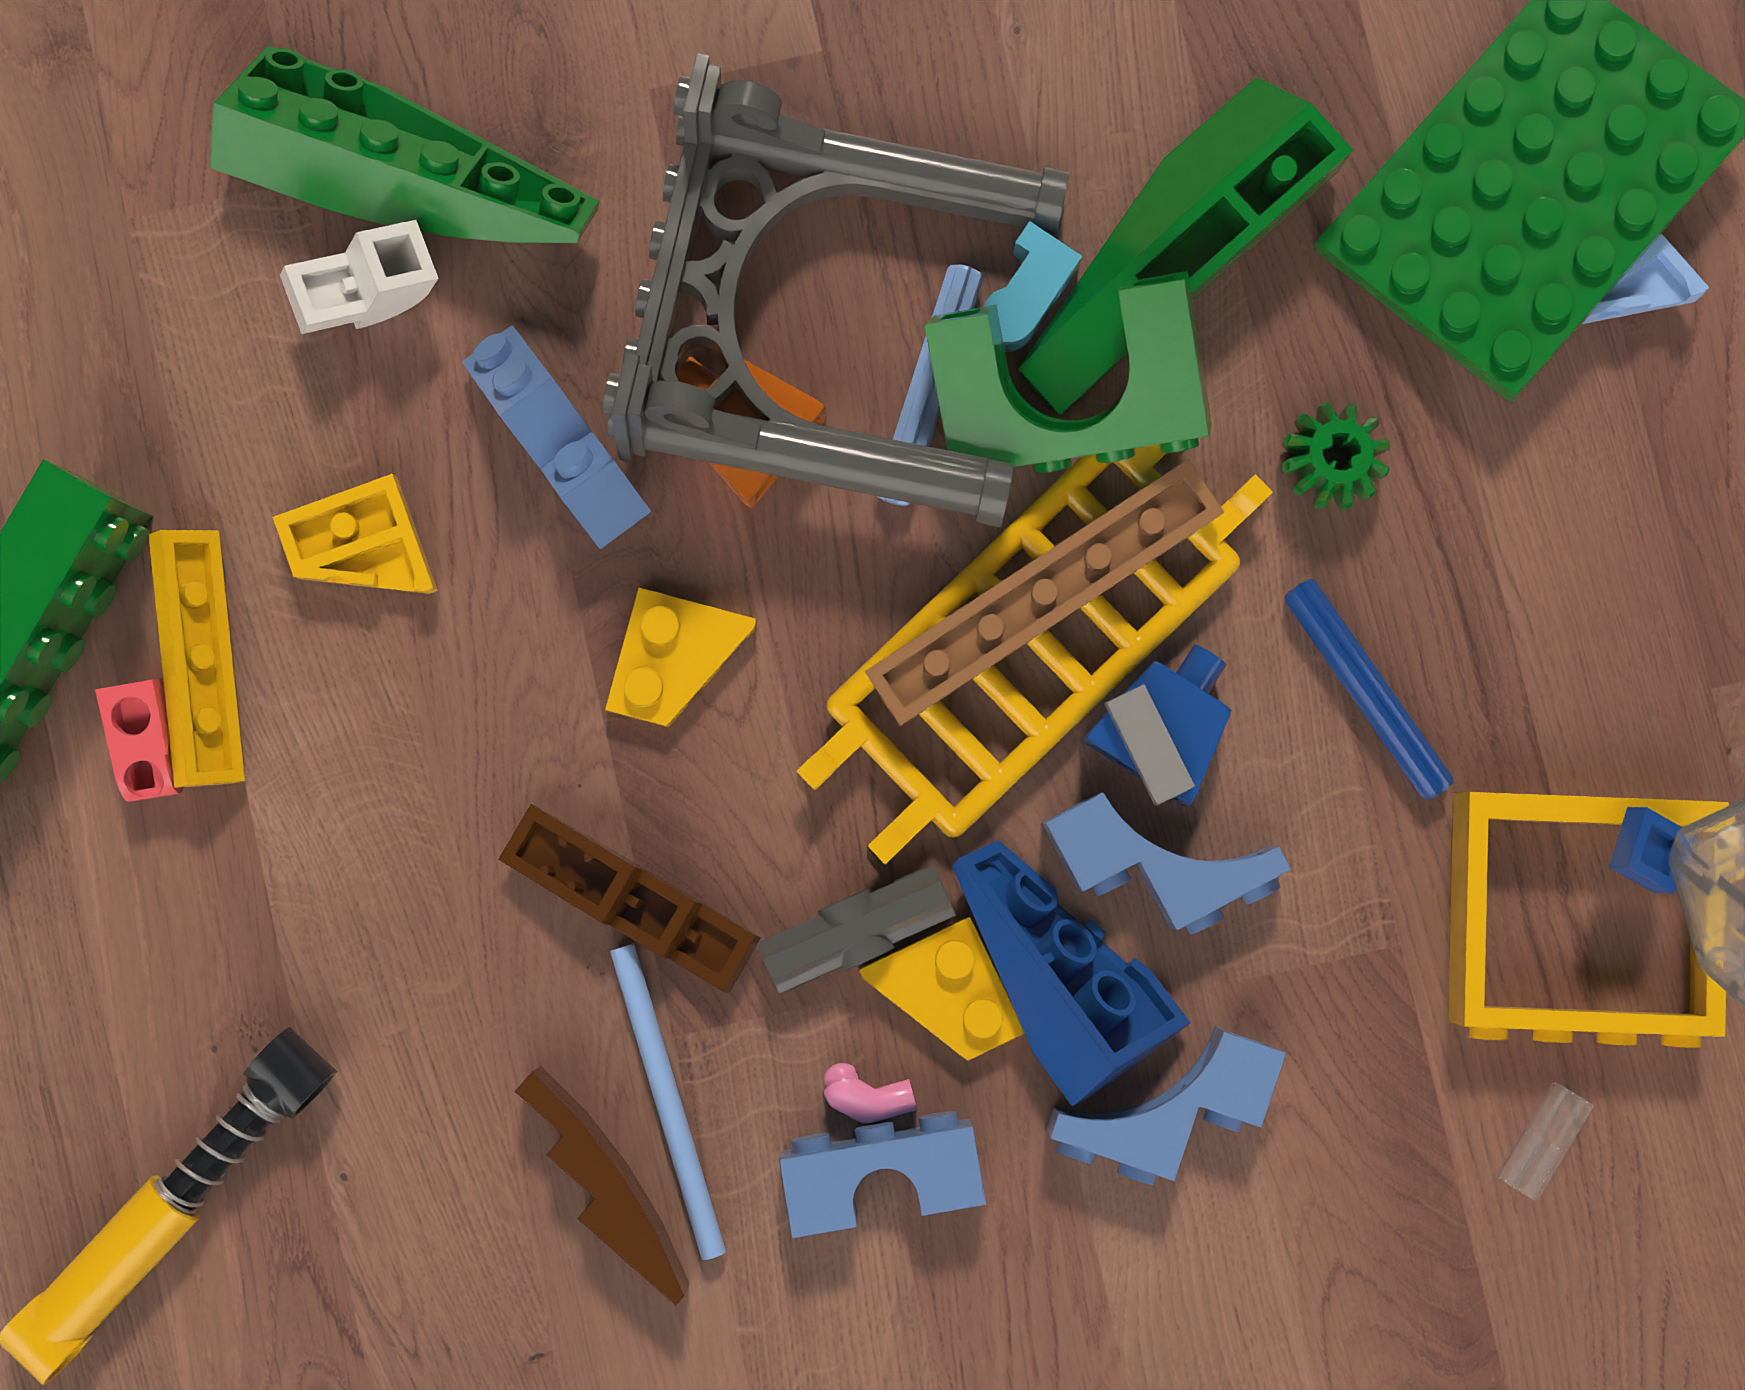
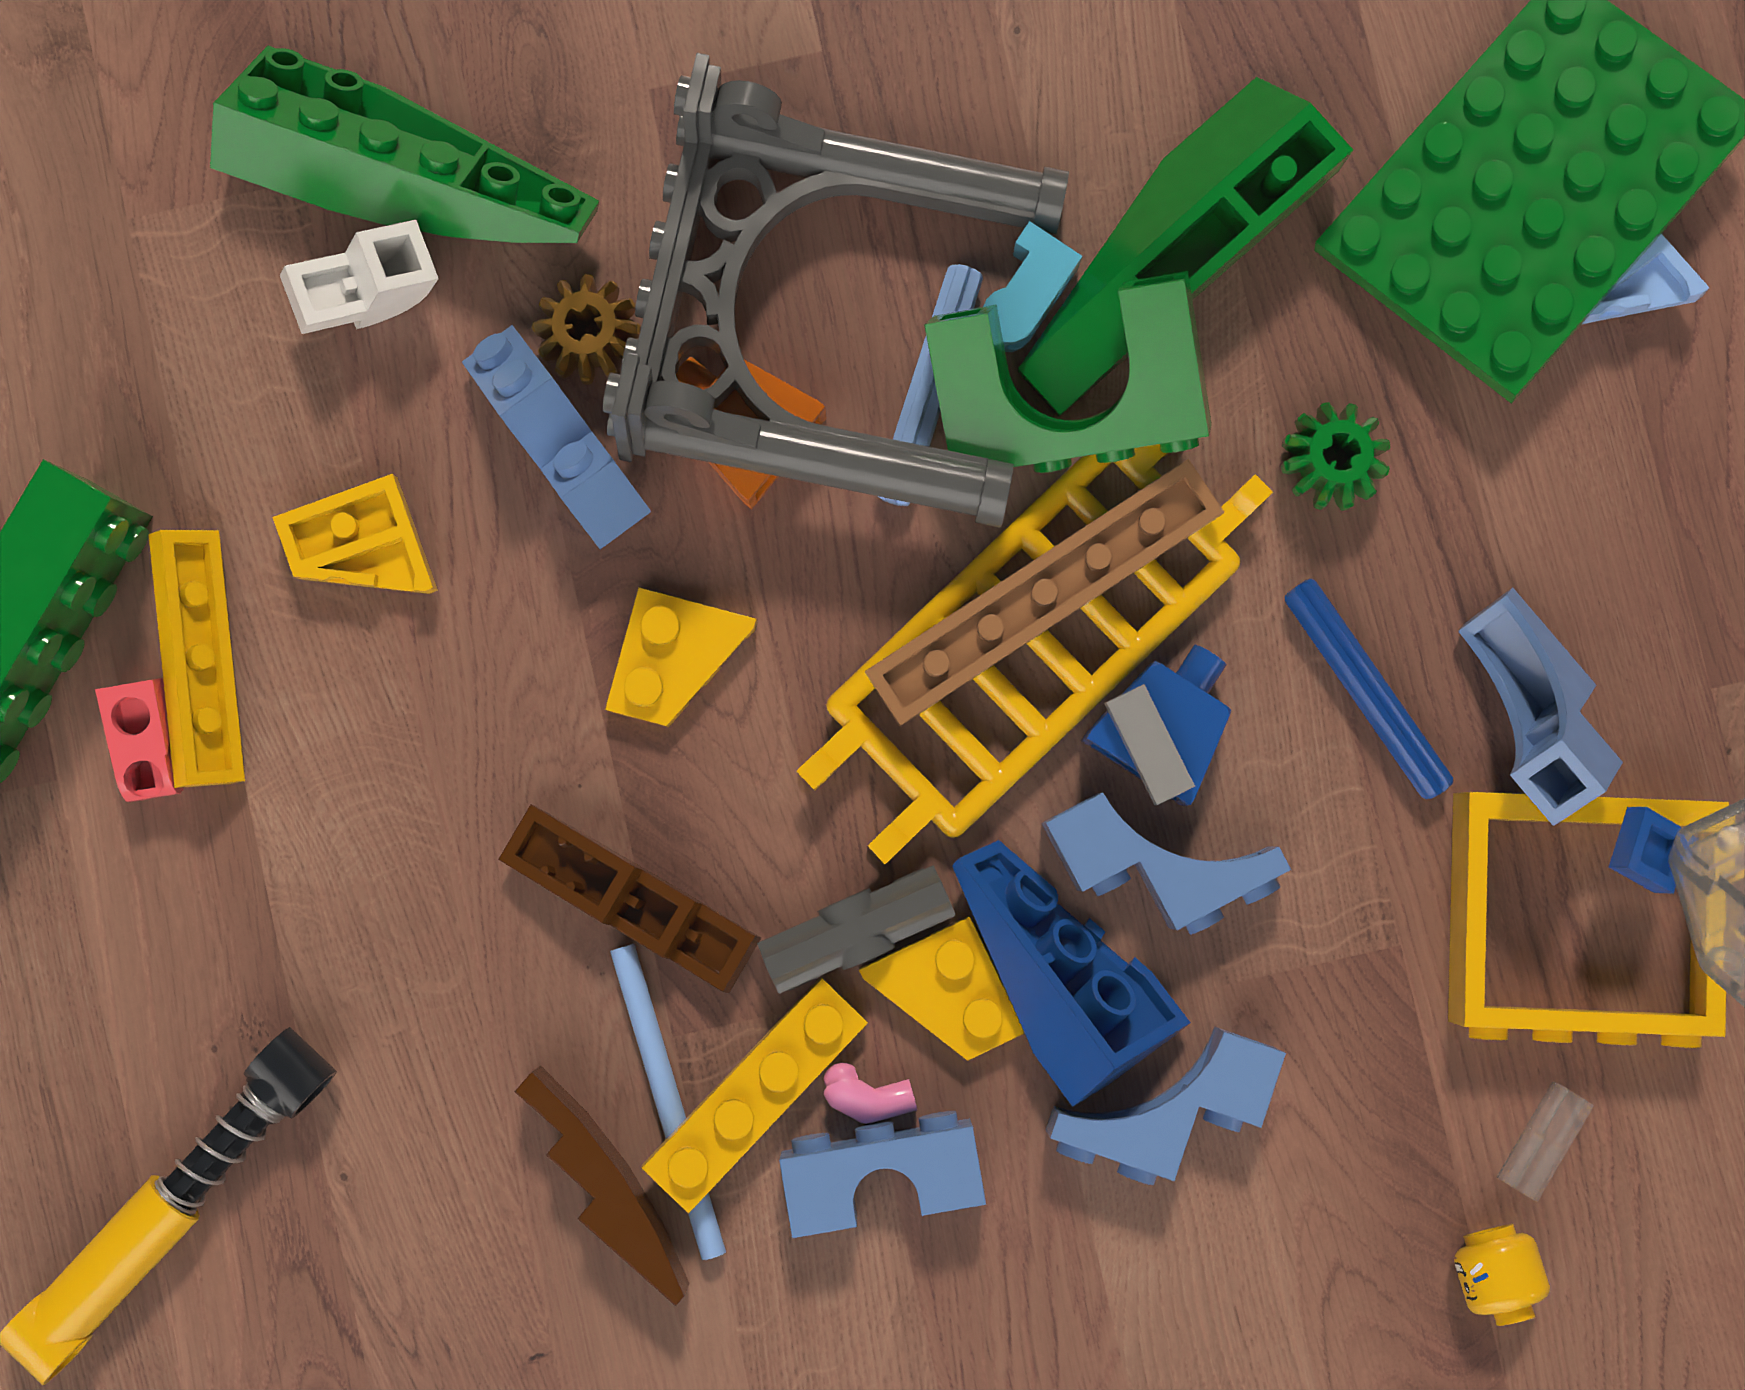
none -> pearl gold gear [532,274,641,385]
none -> yellow plate [641,978,868,1214]
none -> yellow head [1454,1224,1550,1326]
none -> medium blue arch [1458,588,1623,826]

